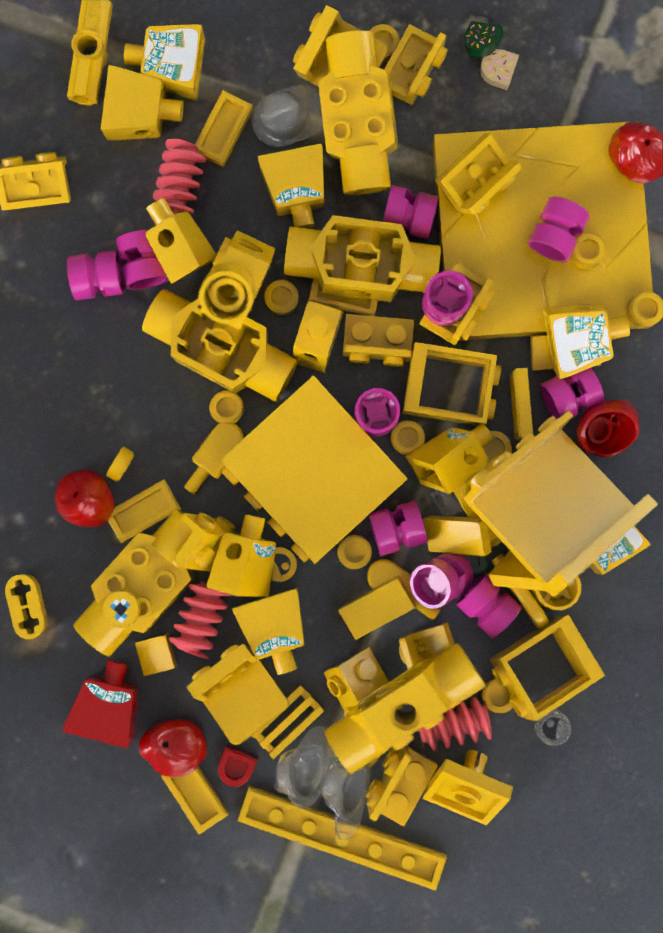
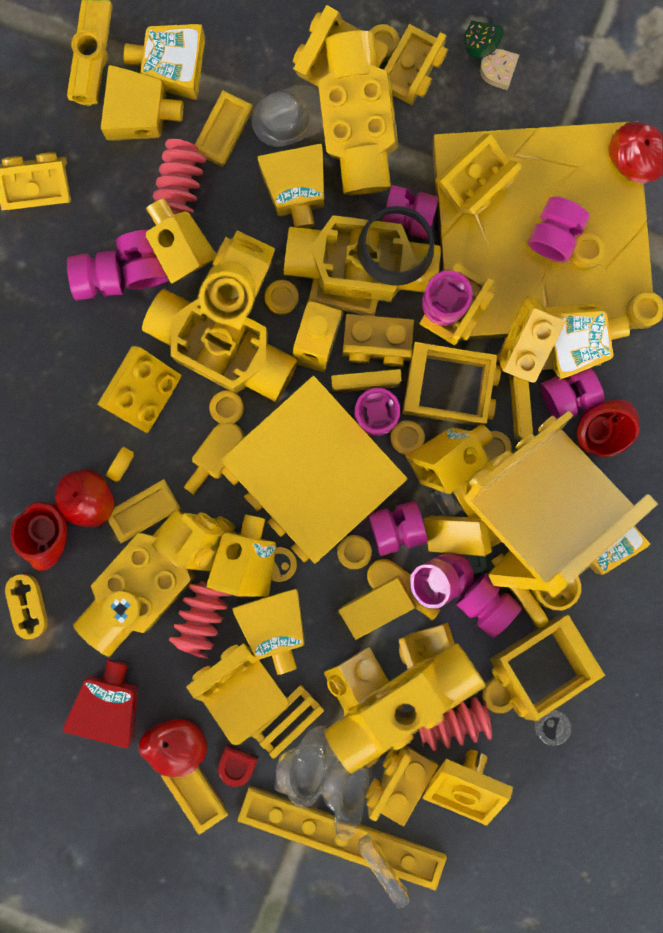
yellow slope [135,633,178,676] -> none
none -> red hair [11,501,68,571]
none -> yellow bracket [97,346,181,433]
none -> yellow tile [331,369,402,393]
none -> black tyre [357,206,434,286]
none -> clear tile [358,833,410,909]
none -> yellow bracket [497,296,565,383]

